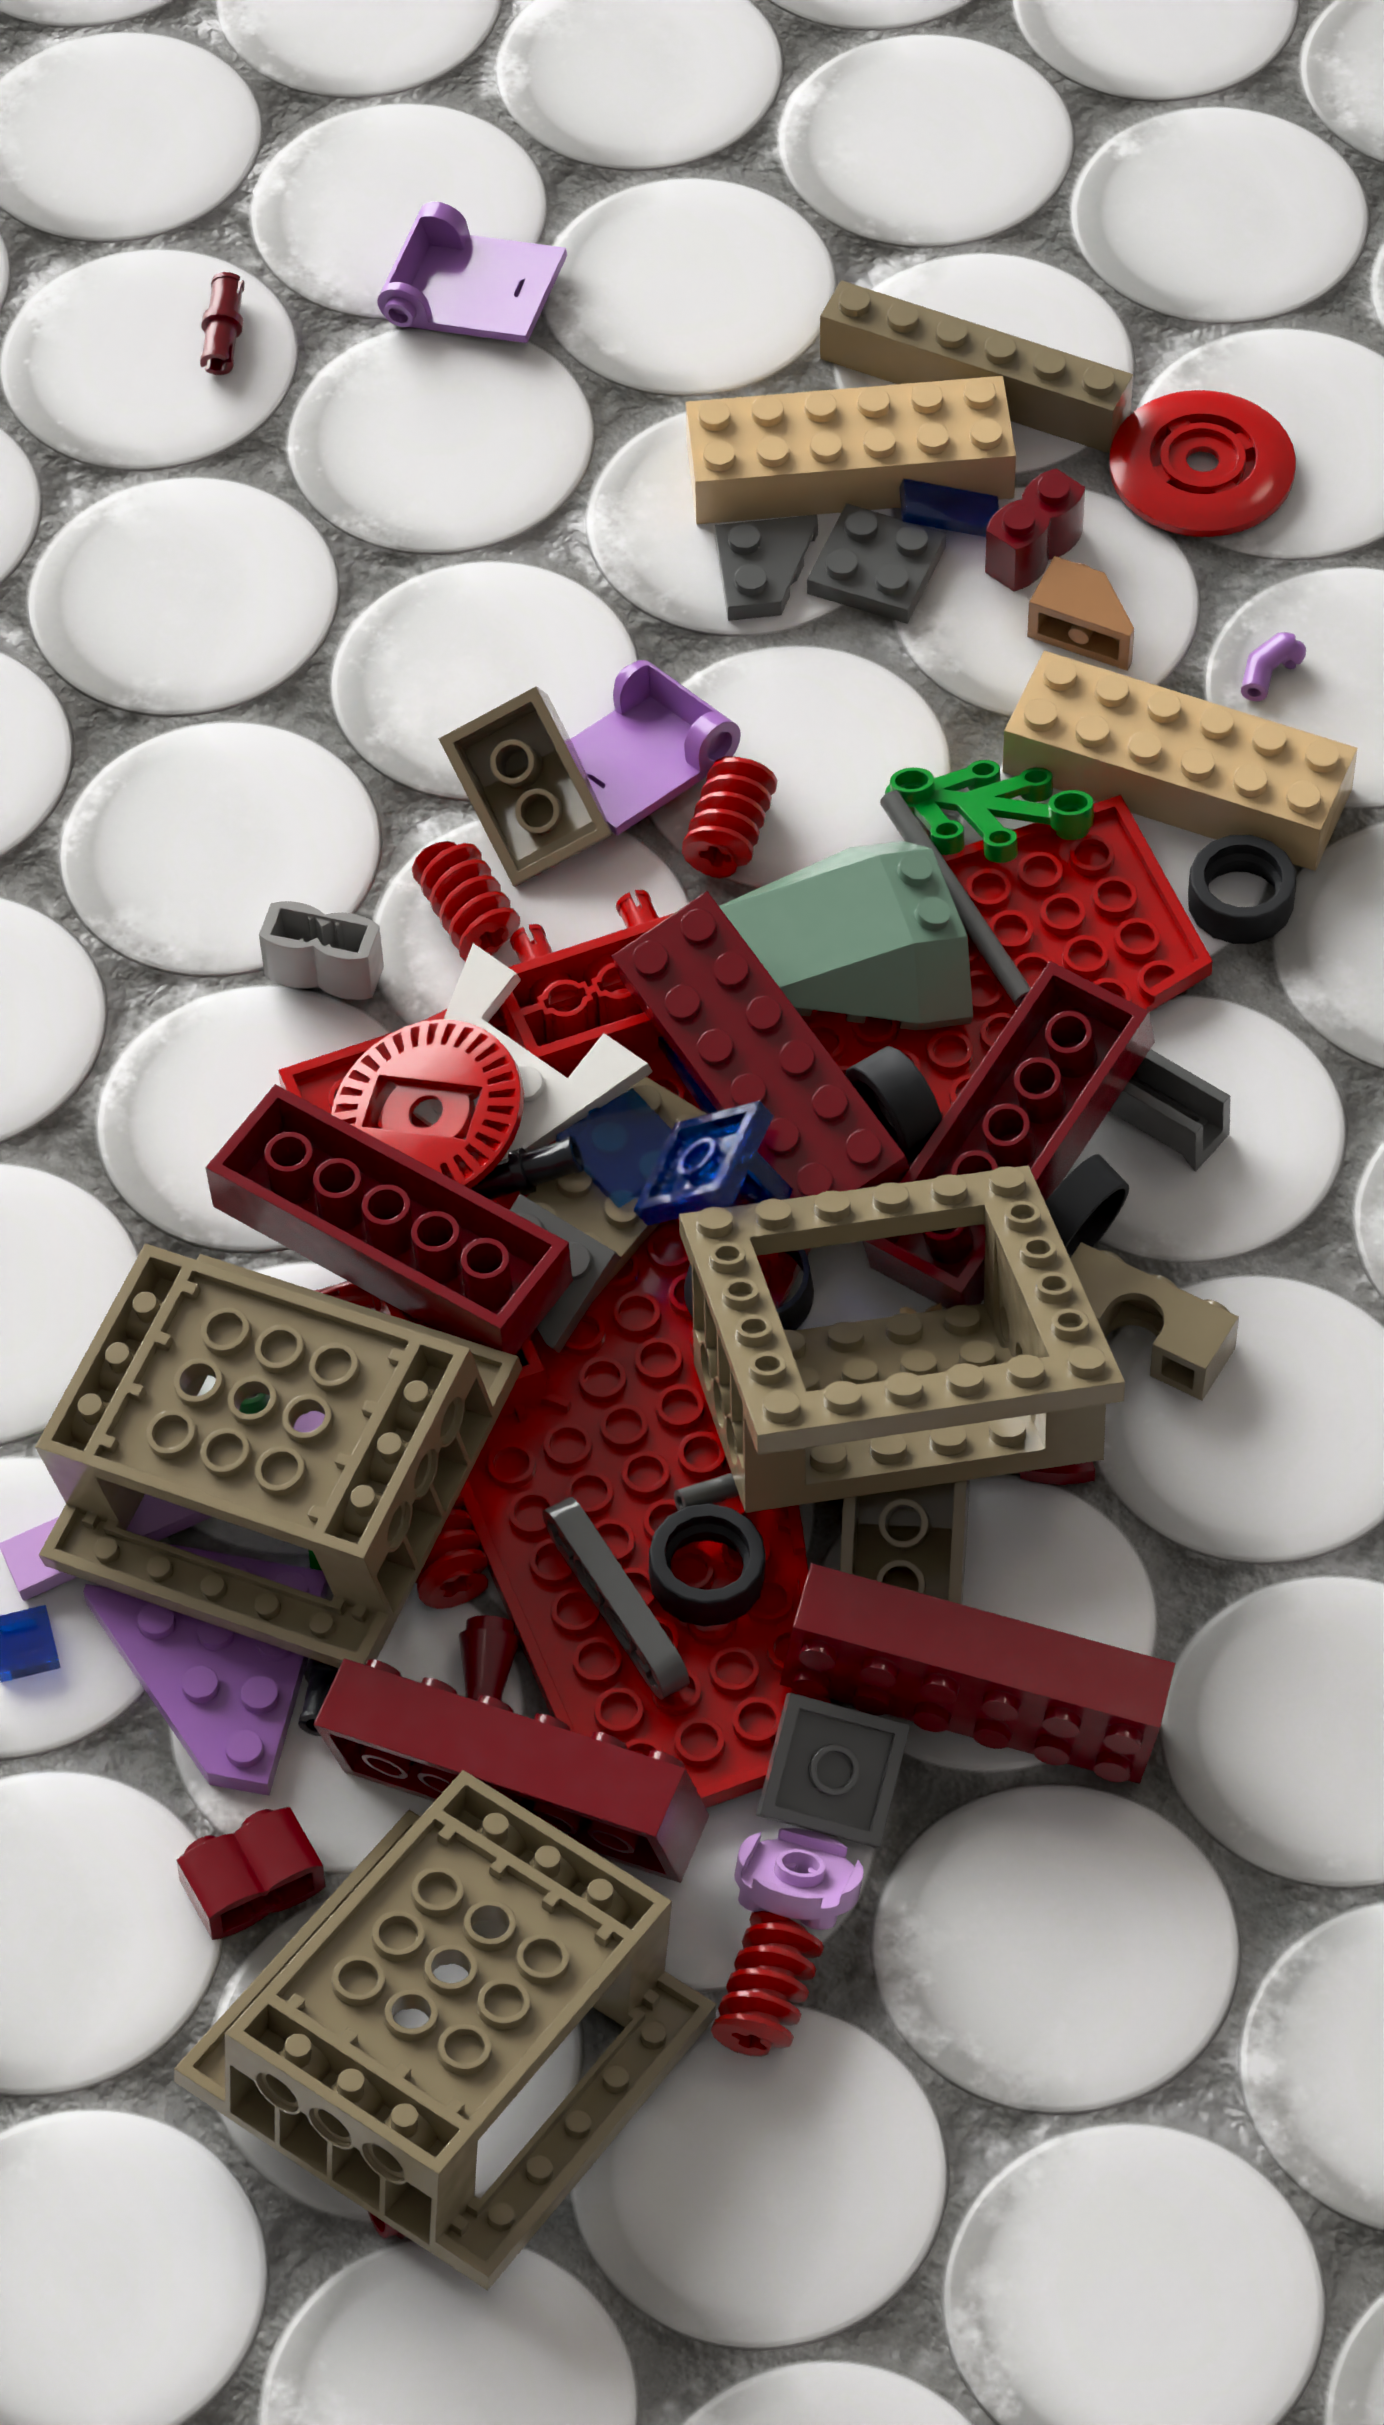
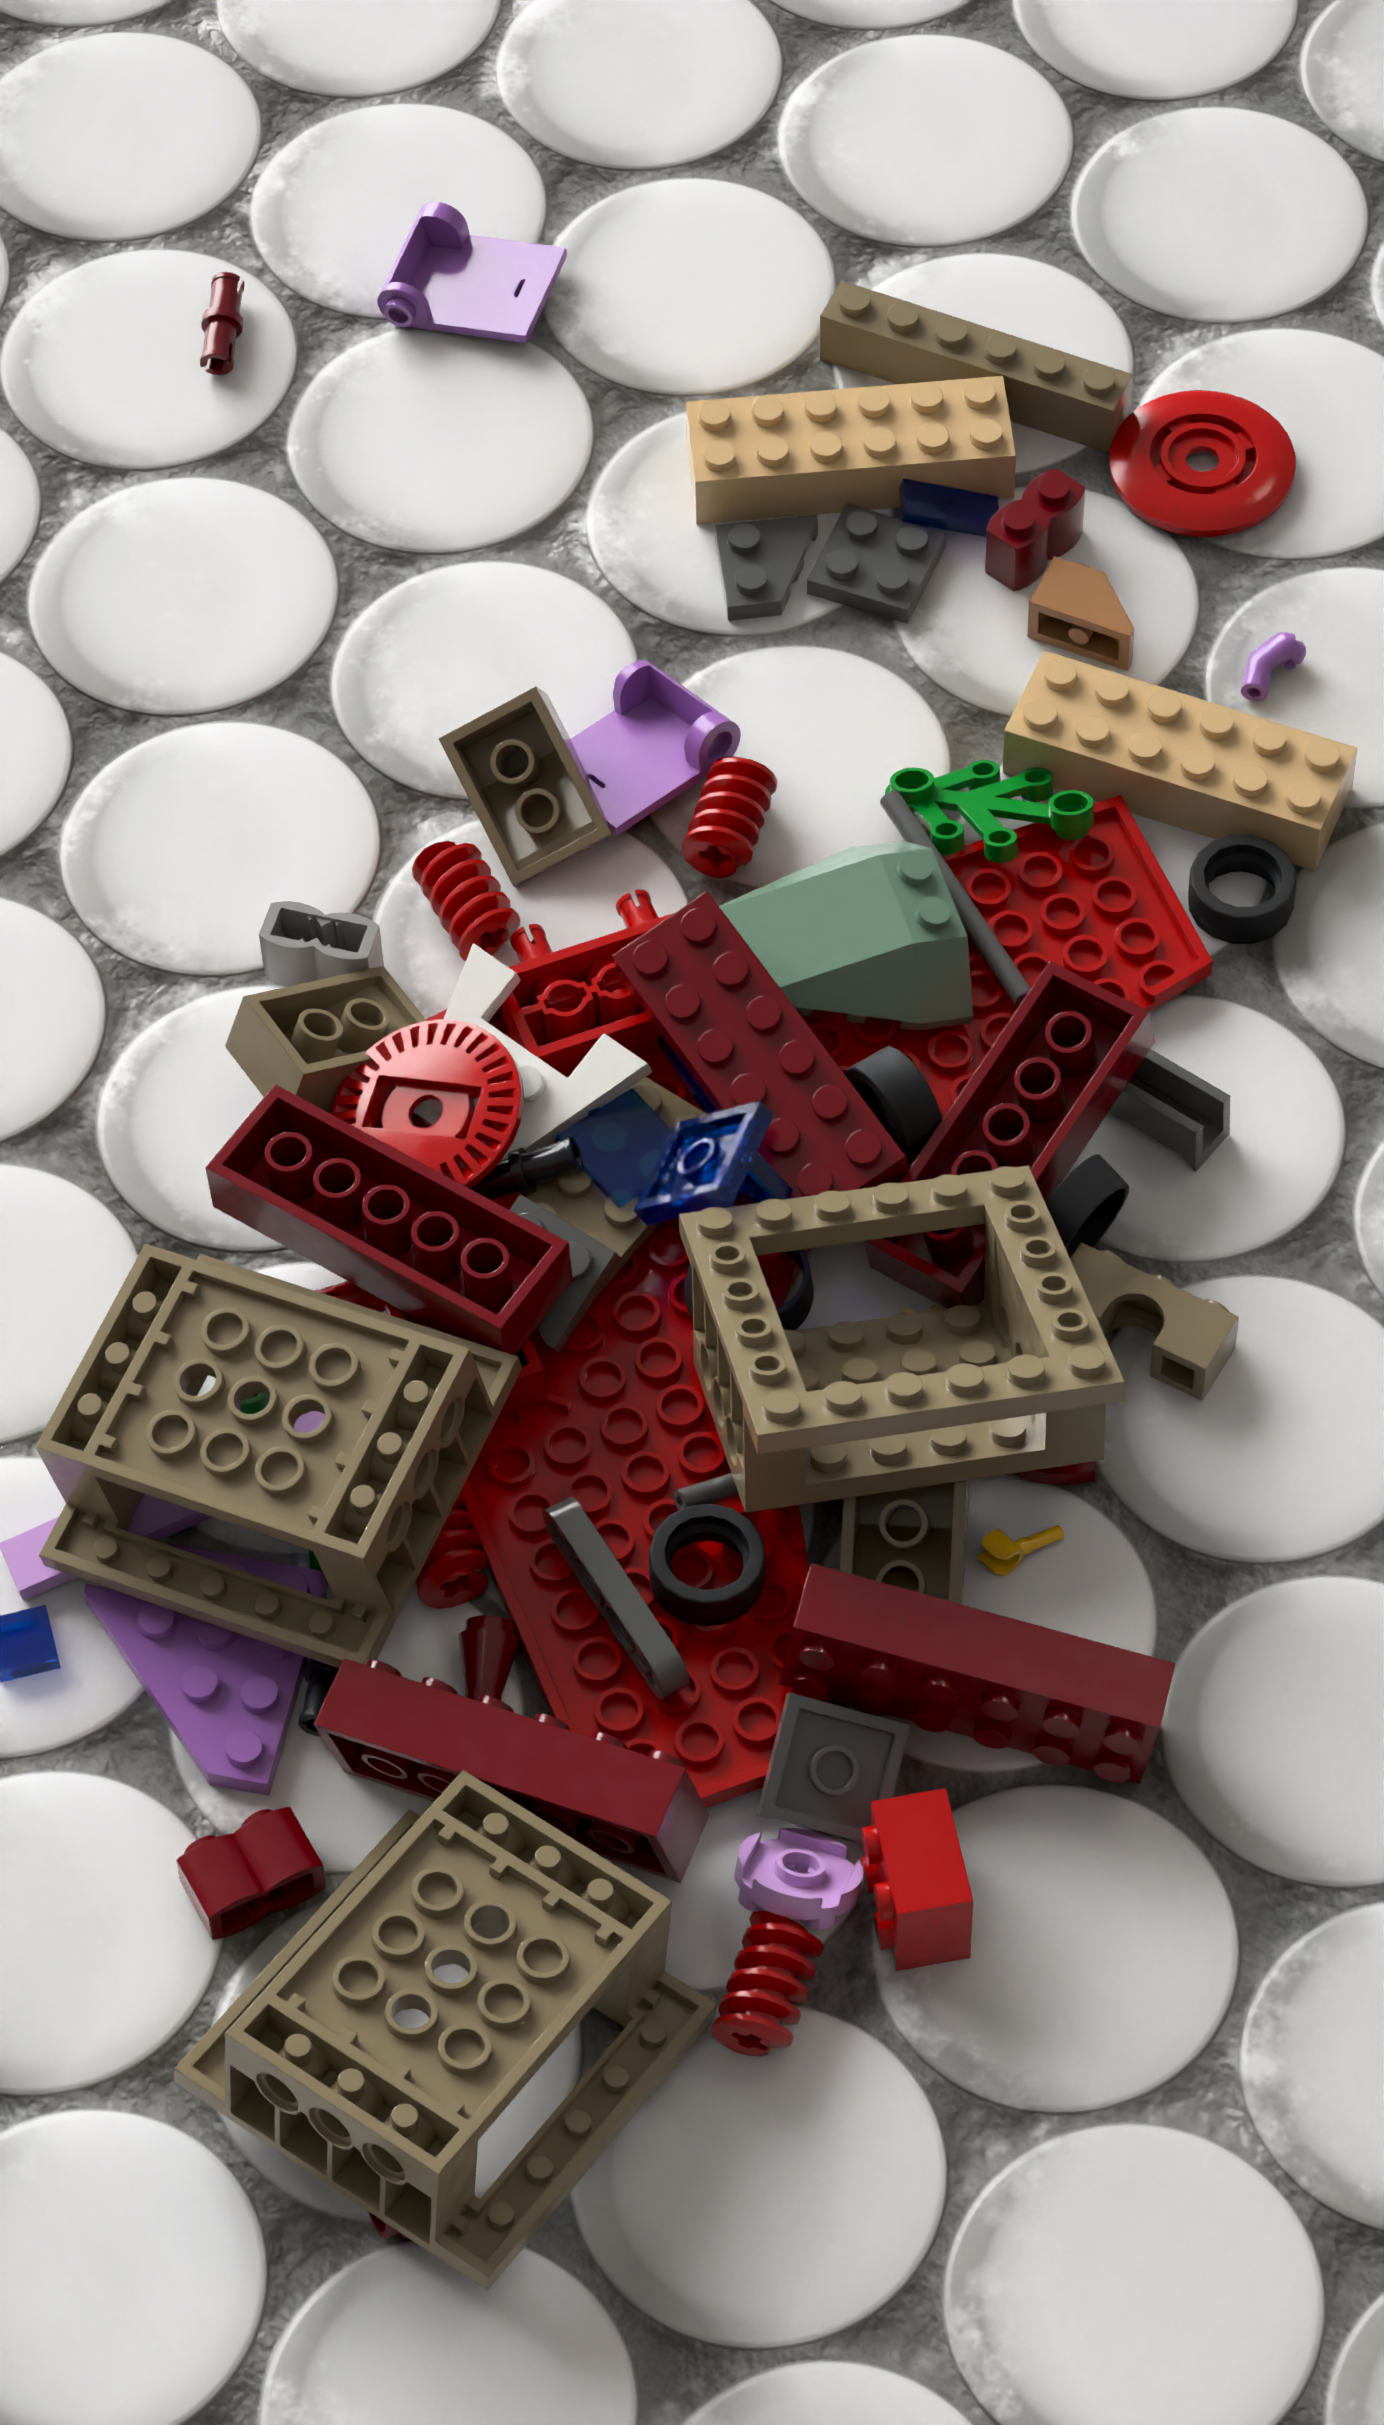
none -> dark tan slope [225,966,427,1114]
none -> red brick [861,1788,973,1971]
none -> yellow hand [978,1525,1064,1576]

